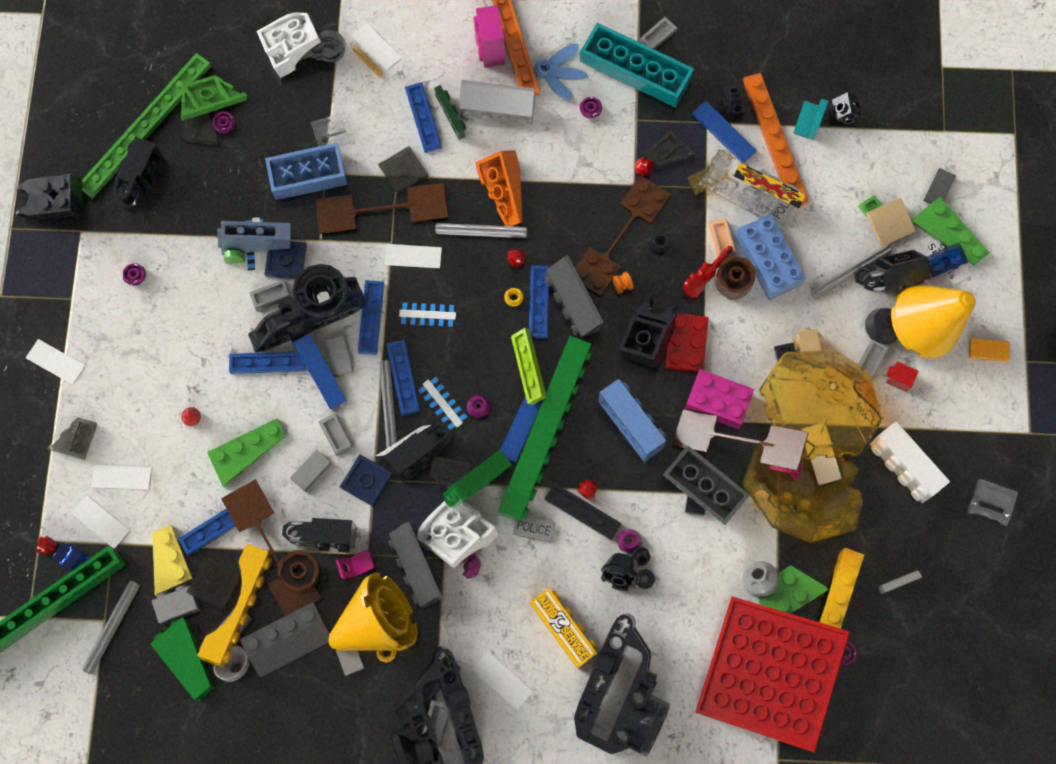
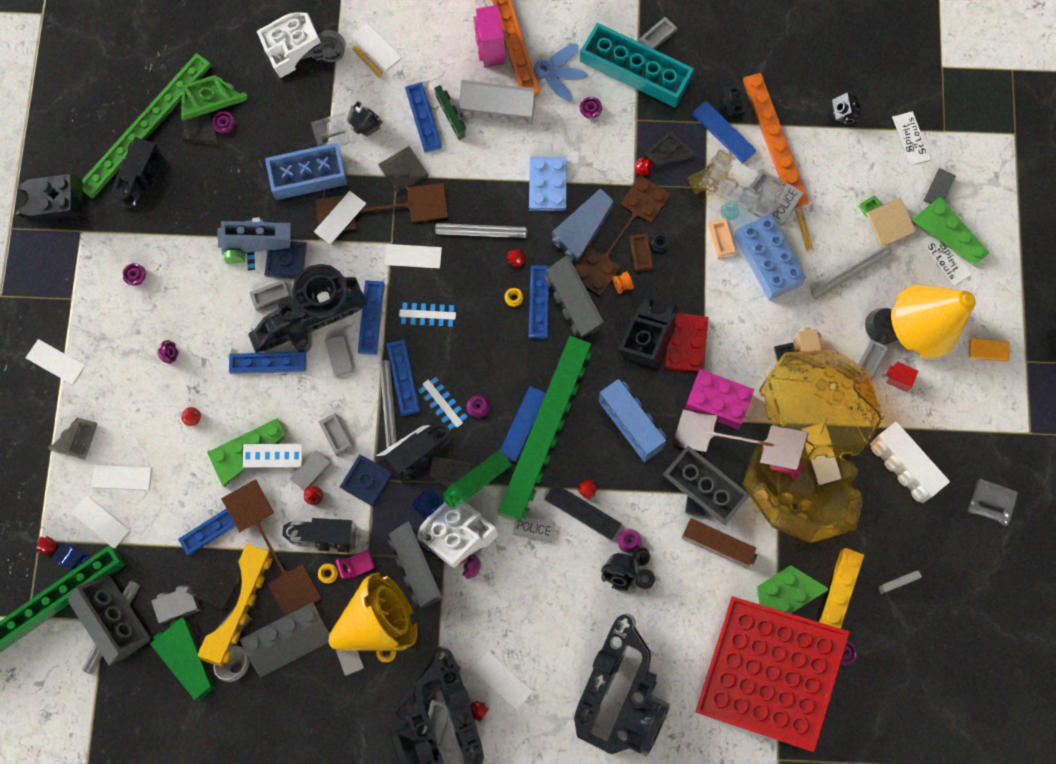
light yellow wing [152,525,194,596] -> none
reddish brown brick [278,550,319,593] -> none
blue tile [293,333,347,410] -> none
orange wedge [475,150,522,226] -> none
lime plate [511,328,547,405] -> none
brick [529,588,597,669] -> none
red piece [684,246,733,298] -> none
reddish brown brick [715,256,756,300] -> none
sticker [734,163,805,208] -> none
light grey piece [742,561,779,597] -> none
teal panel [793,99,828,140] -> none
black brick [854,249,931,291] -> none
clear blue slope [927,243,968,278] -> none
none -> dark grey slope [67,574,151,665]
none -> magenta plate [157,340,179,364]
none -> white sticker [243,444,302,467]
none -> red plate [304,486,323,505]
none -> white sticker [314,191,366,245]
none -> yellow plate [318,563,338,584]
none -> black cone [347,101,384,137]
none -> clear blue brick [411,488,444,518]
none -> red plate [470,701,489,722]
none -> light blue plate [529,157,566,211]
none -> sand blue slope [552,188,613,264]
none -> reddish brown tile [629,233,653,272]
none -> reddish brown brick [681,518,758,568]
none -> clear light blue plate [721,202,739,220]
none -> yellow piece [794,207,814,254]
none -> white sticker [892,111,931,165]

